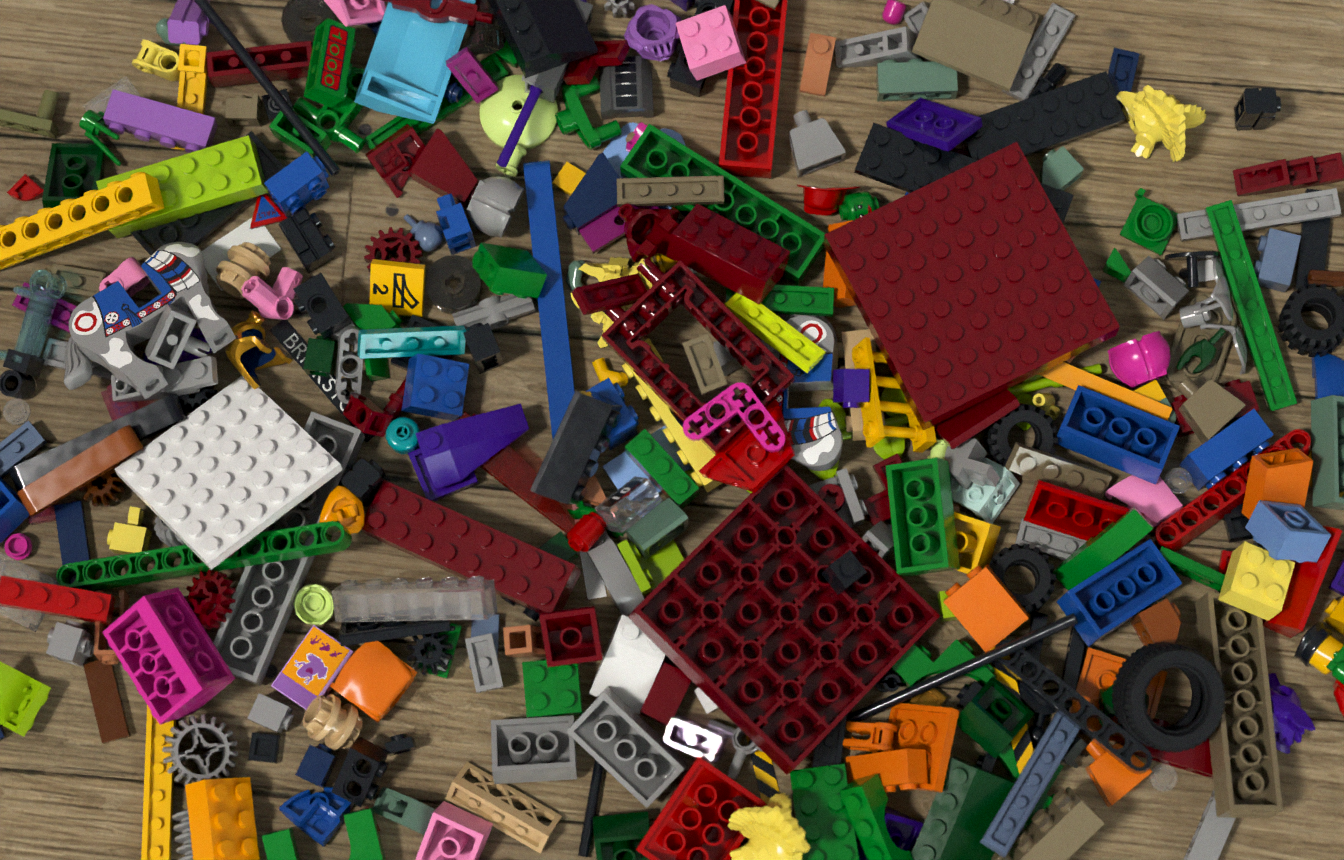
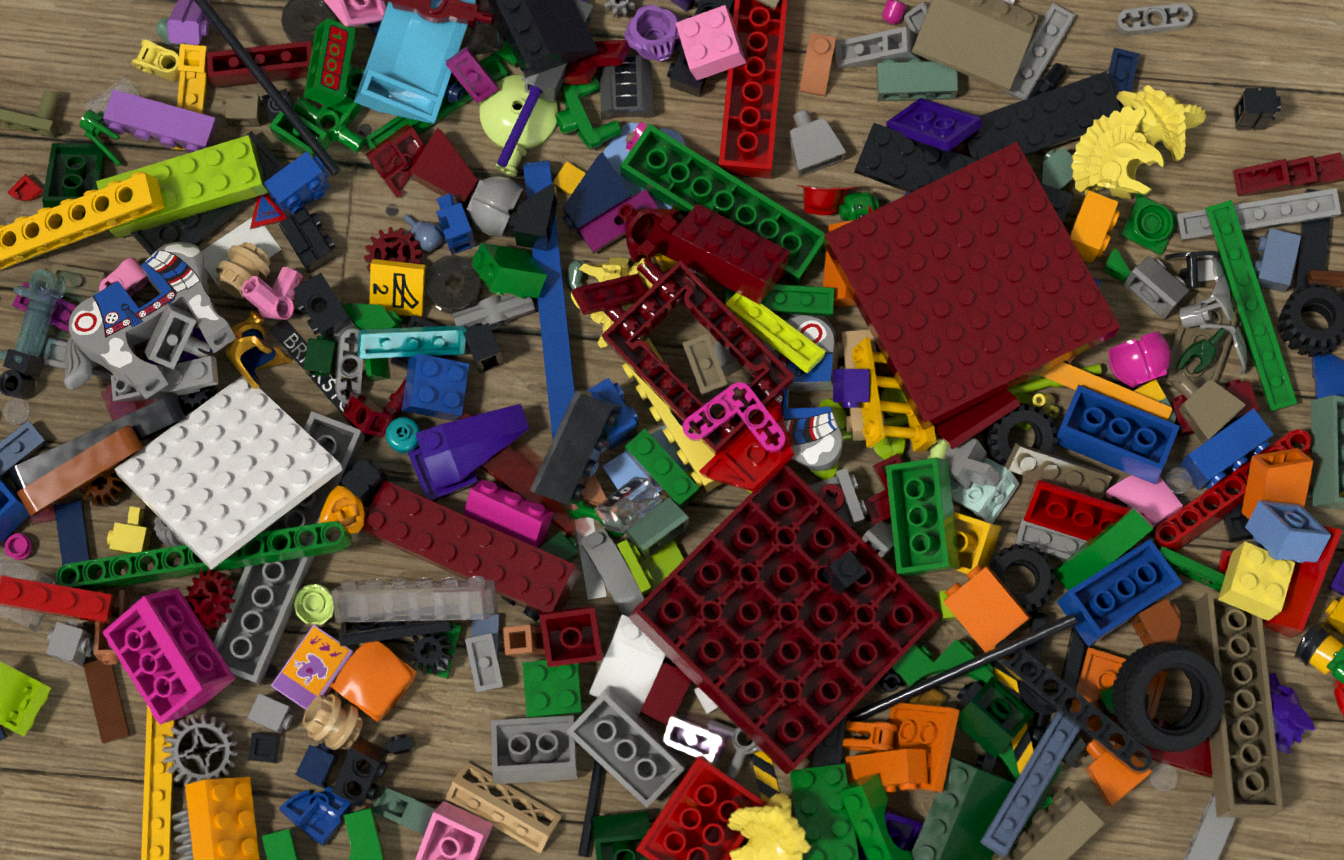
red brick [567,512,606,552] -> none
yellow arm [592,358,628,388] -> none
dark tan tile [617,176,724,207] -> none
none -> dark pink brick [463,480,553,548]
none -> black slope [510,184,558,251]
none -> light orange brick [1069,190,1120,264]
none -> light yellow piece [1071,106,1164,199]
none -> light grey beam [1116,3,1193,36]

